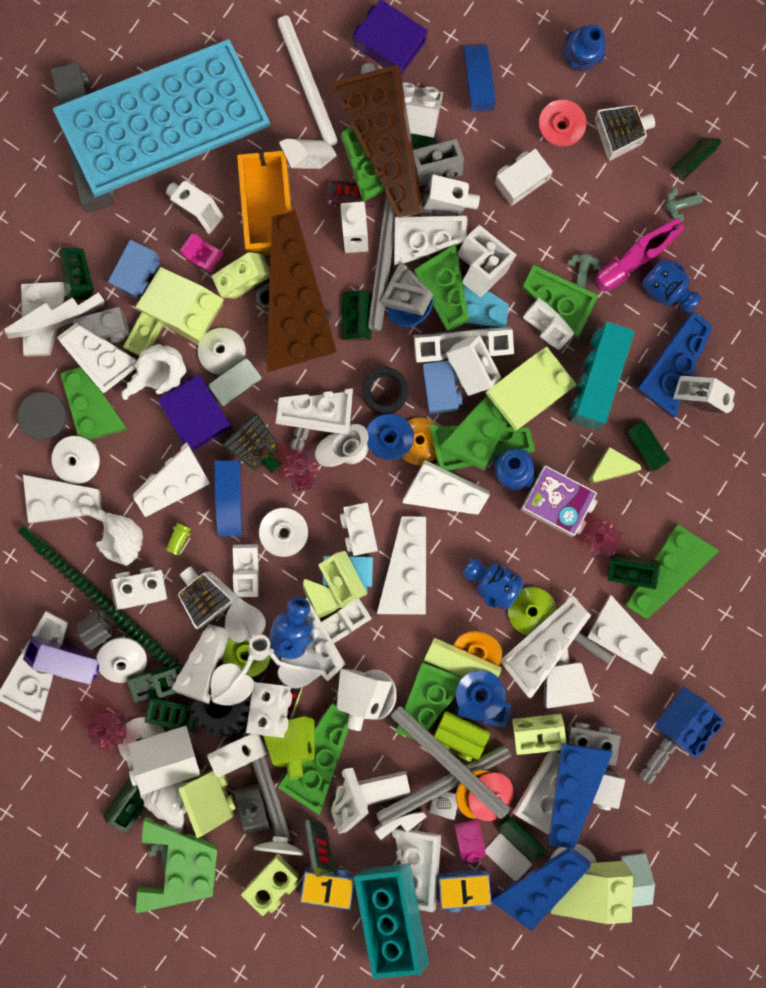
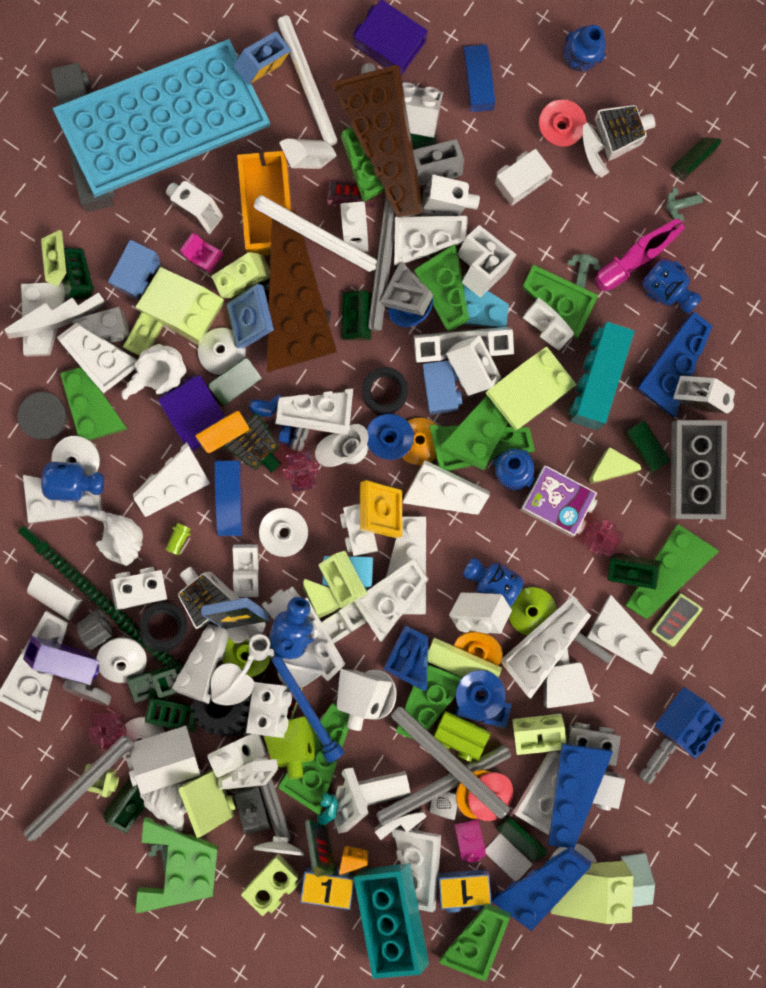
none -> light grey axle [23,735,133,841]
none -> white brick [27,573,84,620]
none -> yellowish green slope [41,230,66,286]
none -> blue piece [41,461,104,502]
none -> light grey tile [62,679,112,706]
none -> yellowish green bracket [84,763,119,798]
none -> black tyre [139,602,187,652]
none -> light orange slope [196,411,249,453]
none -> tile [201,597,269,629]
none -> white wing [218,757,278,790]
none -> medium blue tile [227,284,274,349]
none -> medium blue brick [233,31,291,85]
none -> blue arm [249,394,282,417]
none -> white axle [254,195,377,272]
none -> white brick [261,587,302,620]
none -> blue piece [272,655,344,763]
none -> blue tile [279,425,291,445]
none -> teal arm [318,793,338,825]
none -> light orange slope [339,846,368,875]
none -> white wing [354,559,429,642]
none -> yellow tile [360,480,402,538]
none -> blue wing [384,625,429,691]
none -> bright green wing [439,904,511,982]
none -> white brick [449,593,512,634]
none -> white slope [583,123,609,178]
none -> slope [650,593,703,647]
none -> light grey brick [670,420,727,519]

